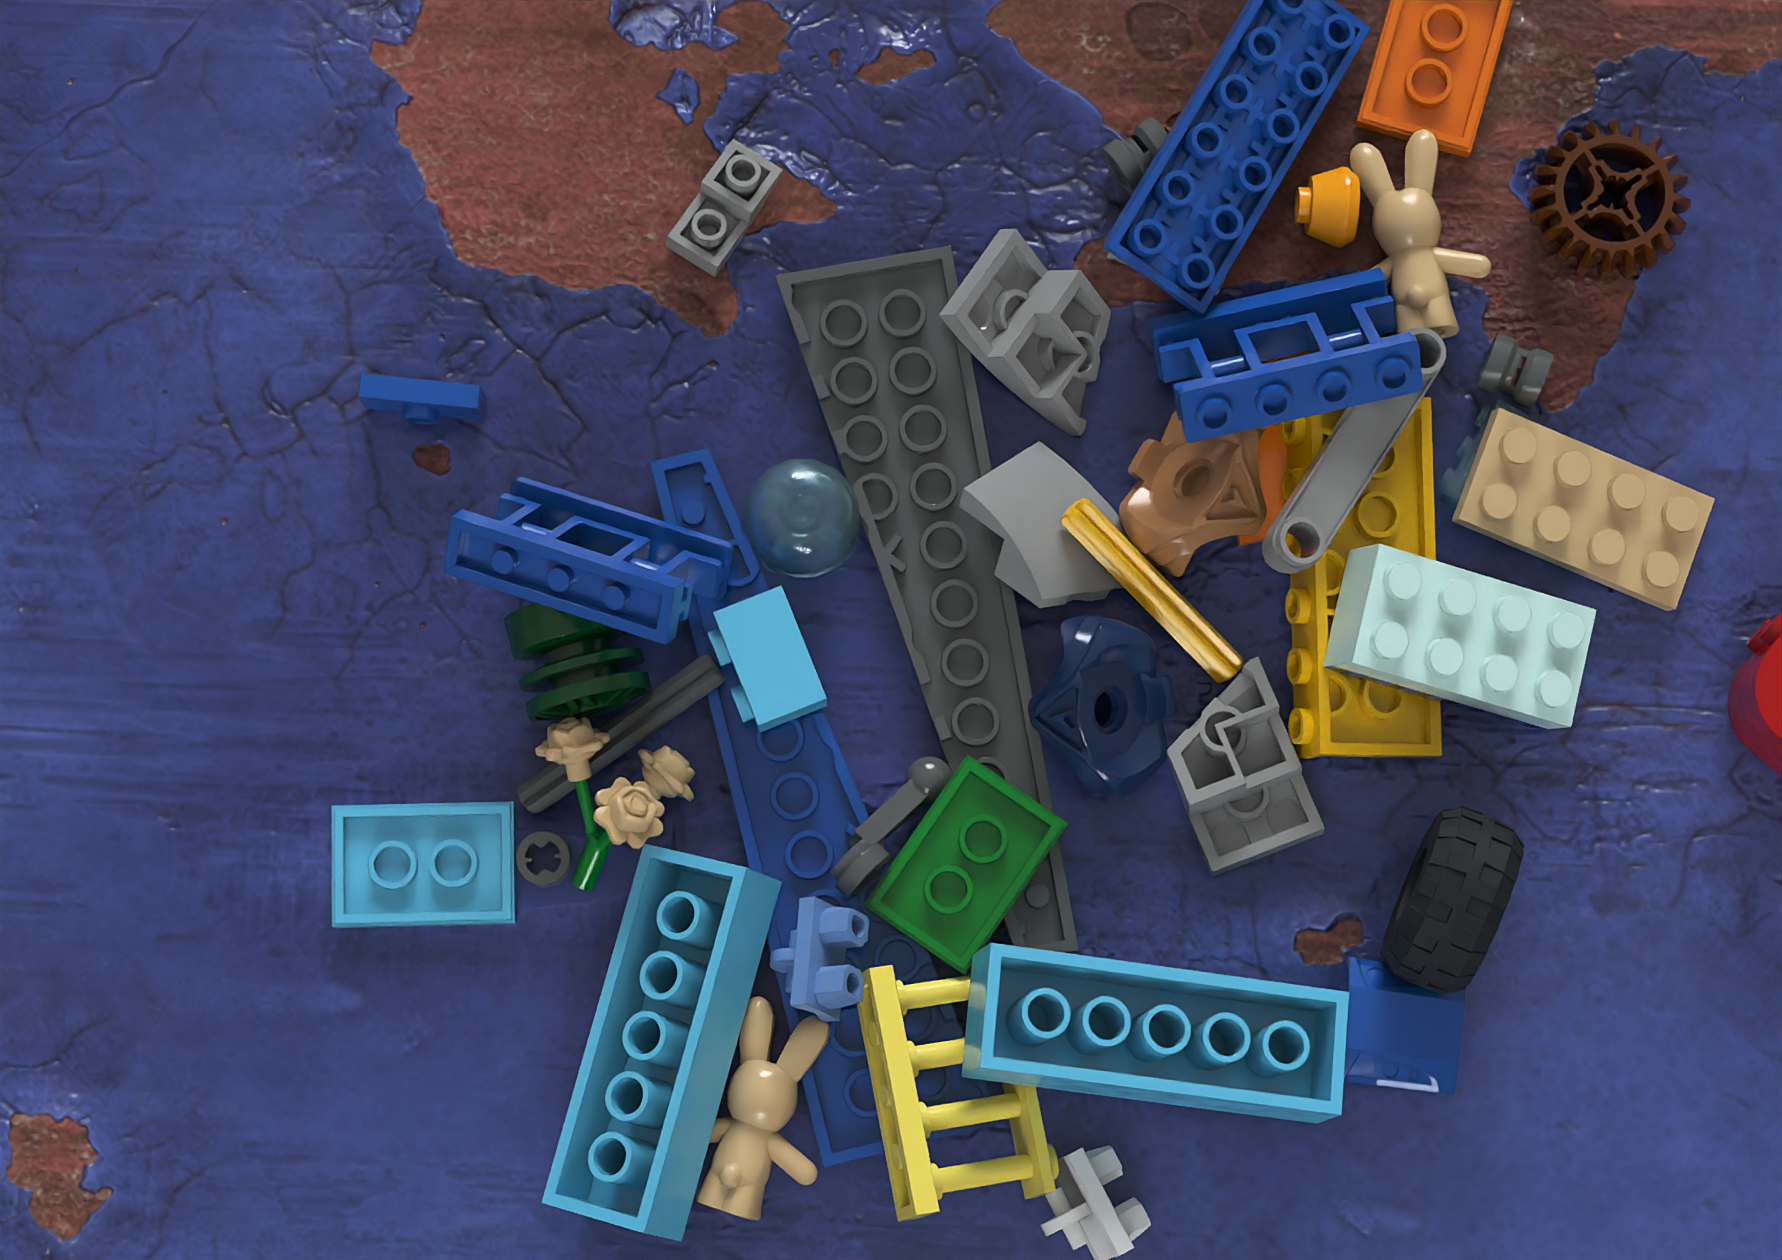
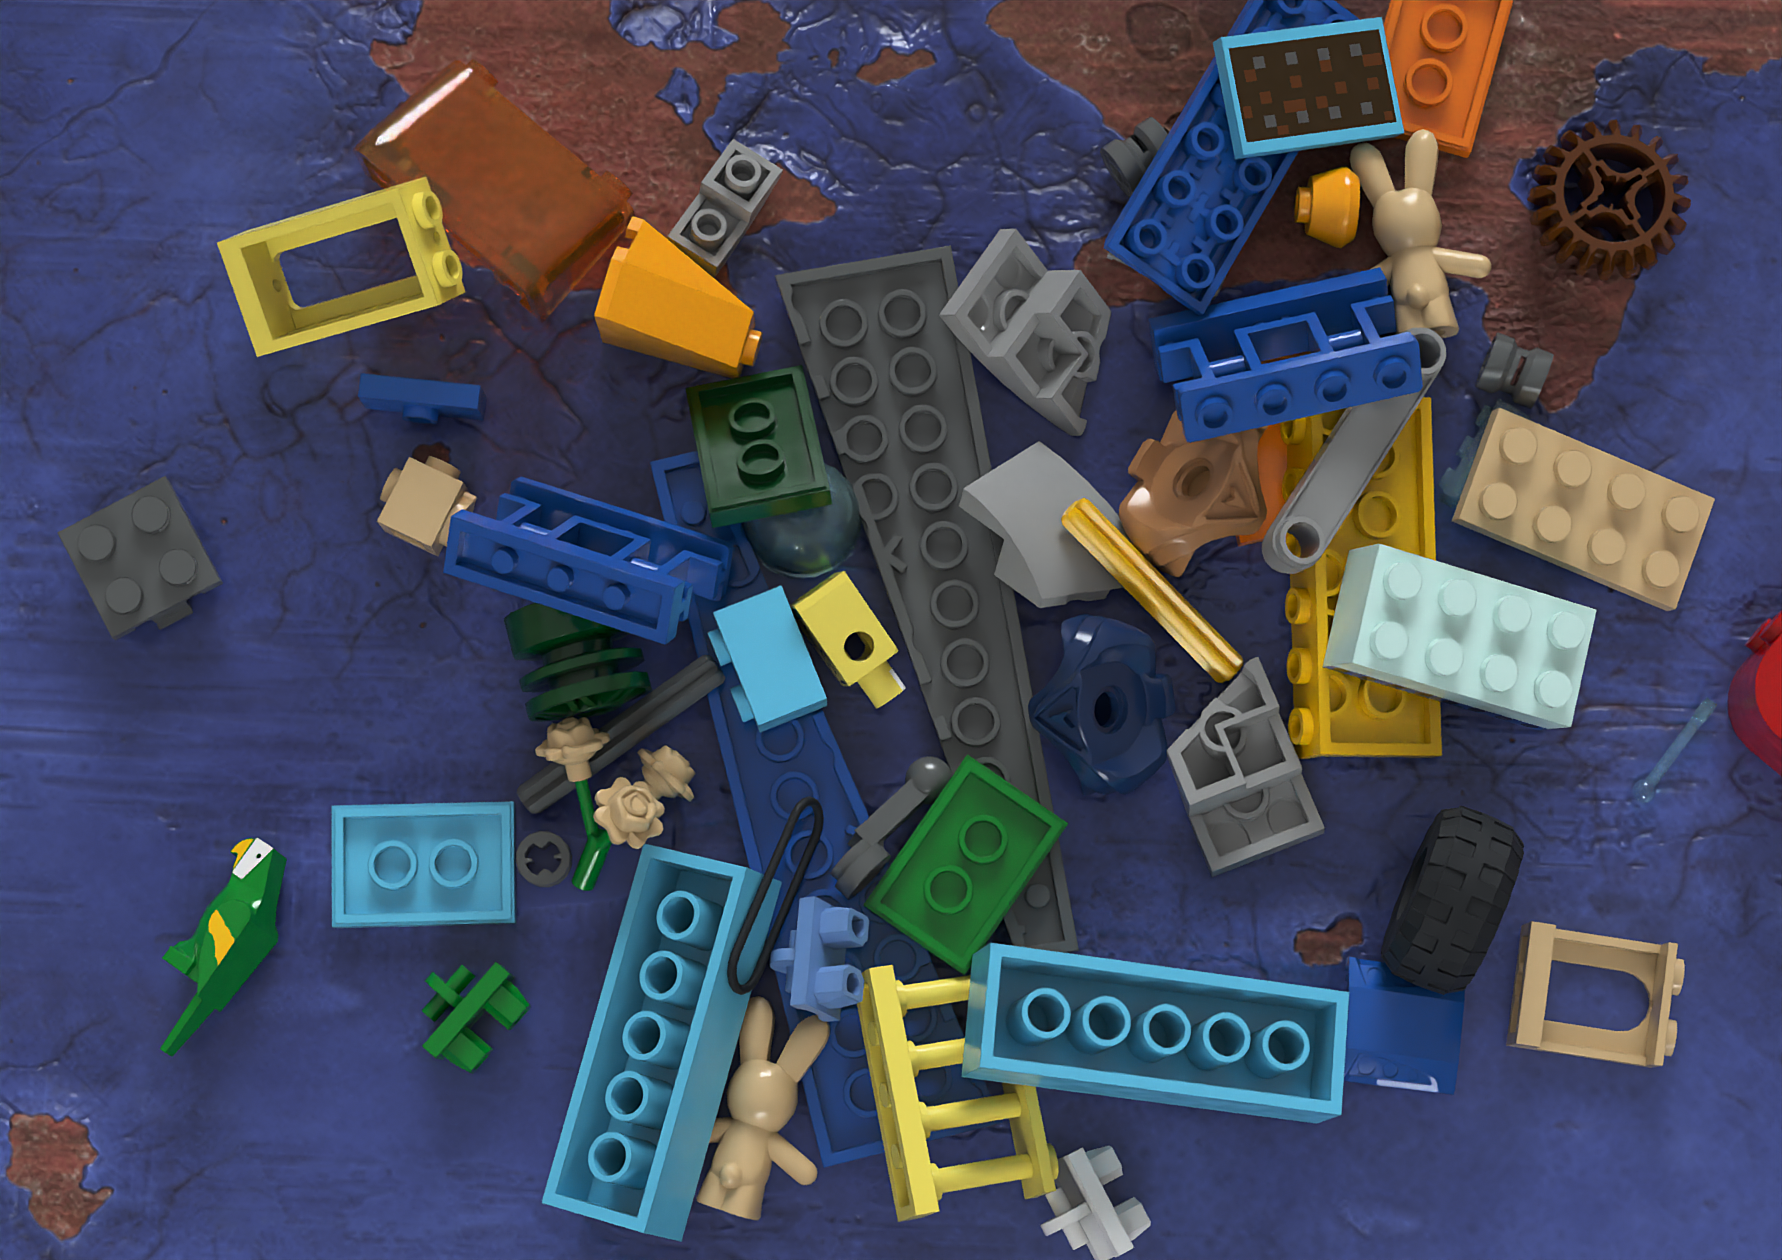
none -> dark grey piece [57,476,223,640]
none -> green animal [160,838,287,1057]
none -> light yellow piece [217,176,465,357]
none -> clear orange windscreen [353,59,635,323]
none -> tan brick [377,456,477,556]
none -> green hips [421,962,532,1074]
none -> light orange slope [594,216,763,379]
none -> dark green tile [685,365,832,528]
none -> black piece [727,796,824,995]
none -> light yellow torso [790,571,906,709]
none -> tile [1213,17,1404,159]
none -> tan panel [1506,921,1685,1068]
none -> clear light blue hinge [1632,697,1717,803]

